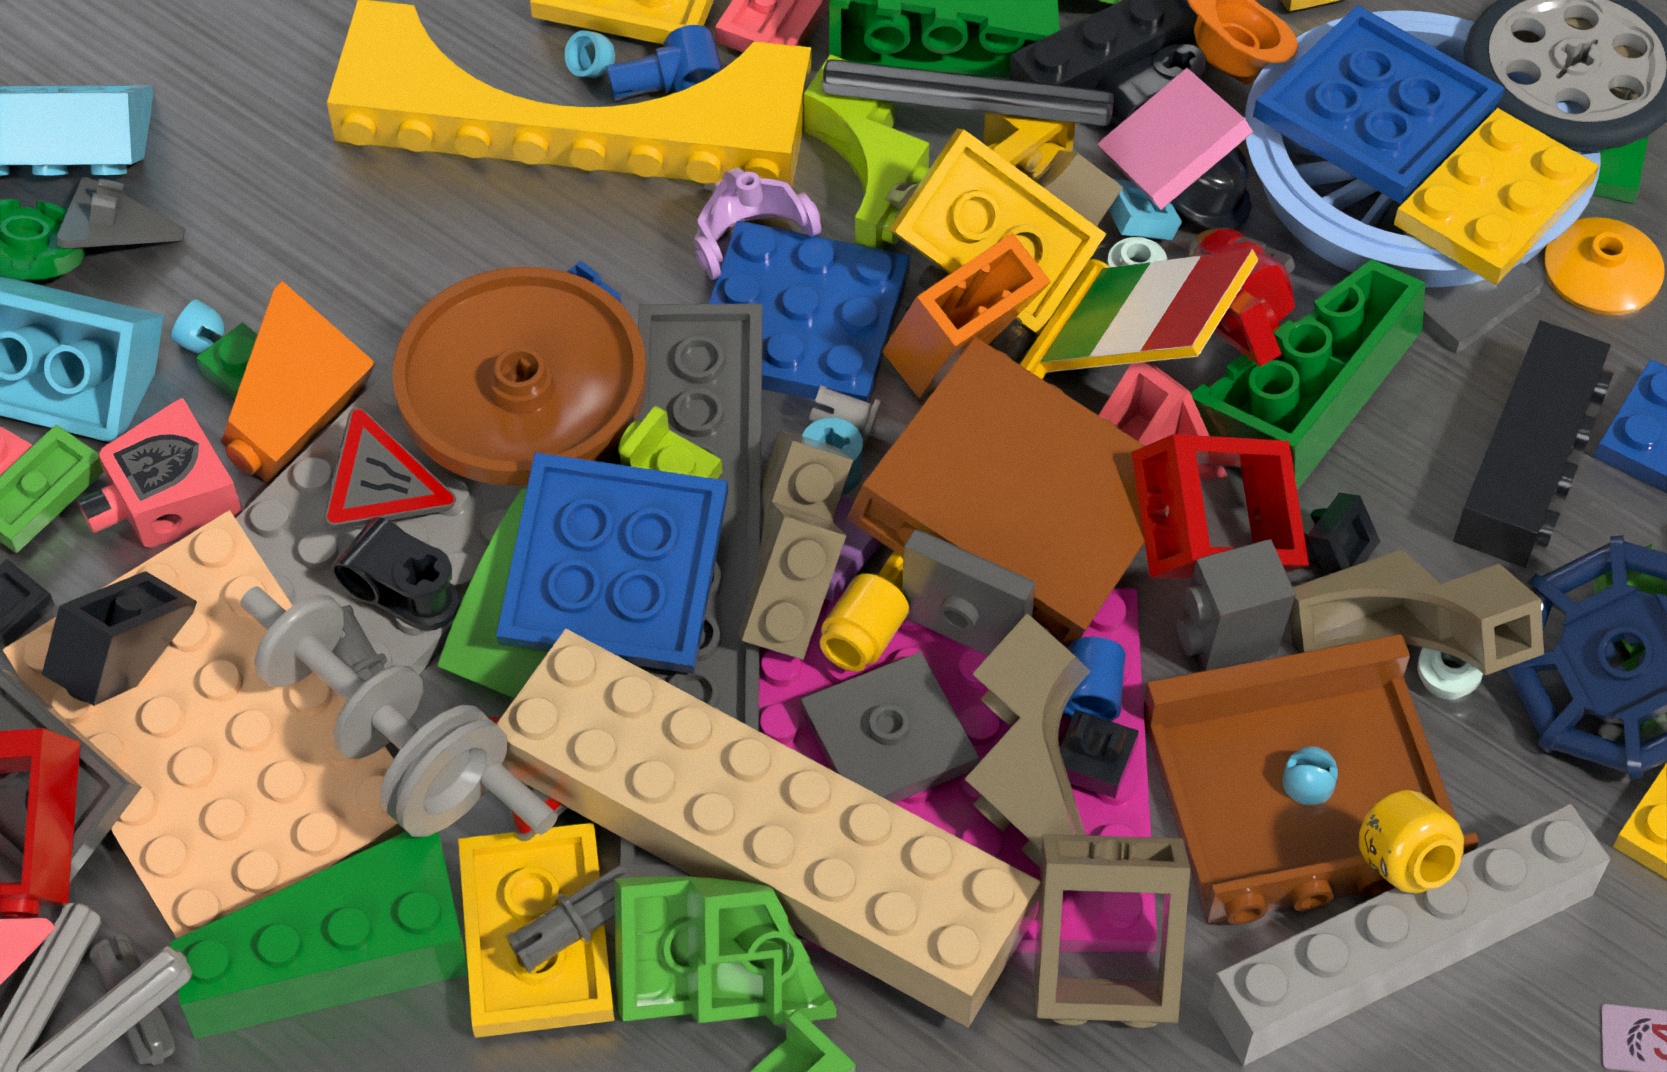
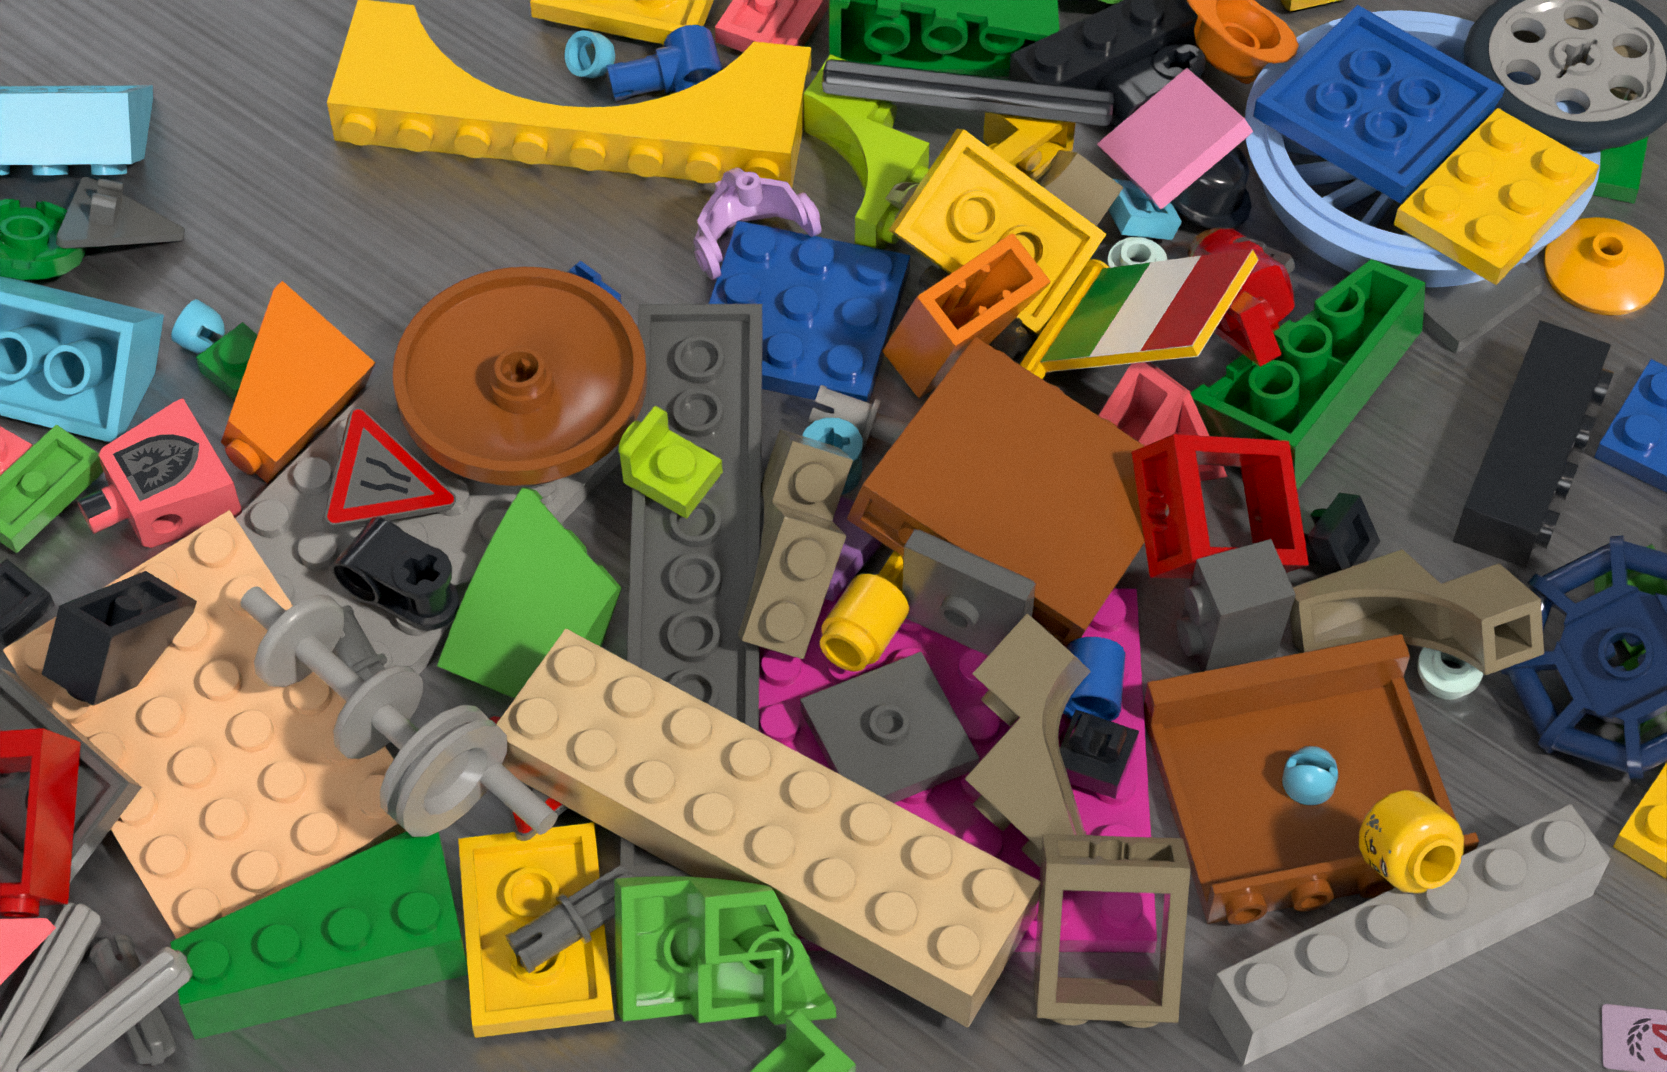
blue plate [496,452,729,674] -> none

